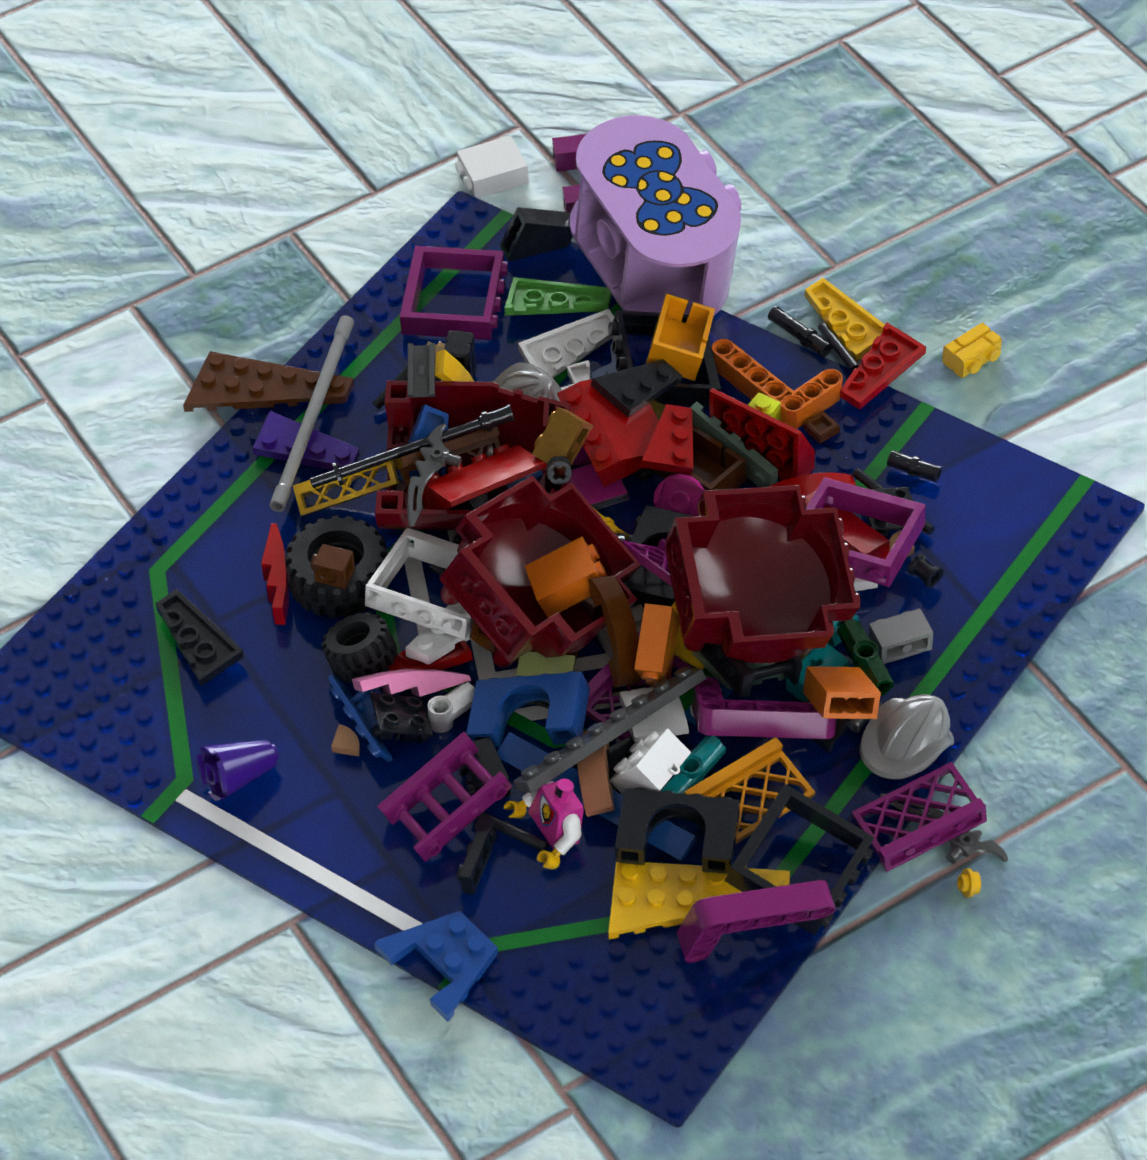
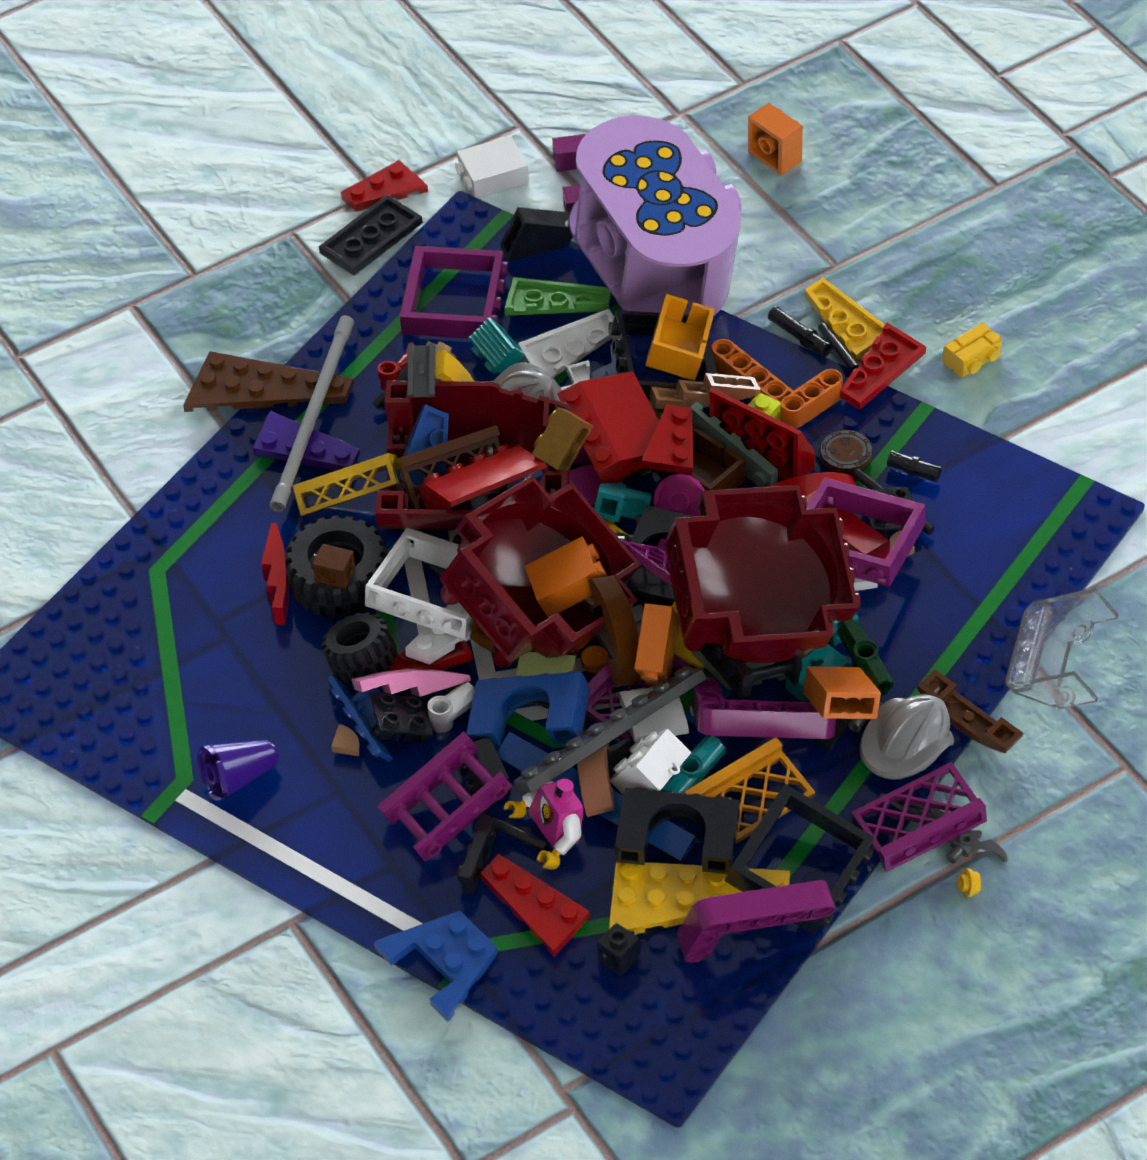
black wing [155,589,244,686] -> none
black bar [309,404,514,488] -> none
dark grey piece [407,424,462,527] -> none
black brick [444,331,477,380] -> none
black bush [547,456,572,485] -> none
black wing [591,360,682,417] -> none
reddish brown tile [803,411,840,444] -> none
light grey brick [869,608,933,664] -> none
black bush [907,553,944,588] -> none
none -> black plate [319,194,423,275]
none -> red wing [341,160,428,211]
none -> red brick [377,342,414,391]
none -> teal brick [469,317,526,375]
none -> red wing [480,854,590,957]
none -> orange tile [581,645,609,673]
none -> teal brick [594,483,652,522]
none -> black brick [597,923,640,977]
none -> medium nougat slope [649,373,761,409]
none -> orange brick [748,103,803,175]
none -> tile [820,430,872,474]
none -> reddish brown slope [917,669,1024,753]
none -> clear windscreen [1005,588,1119,709]

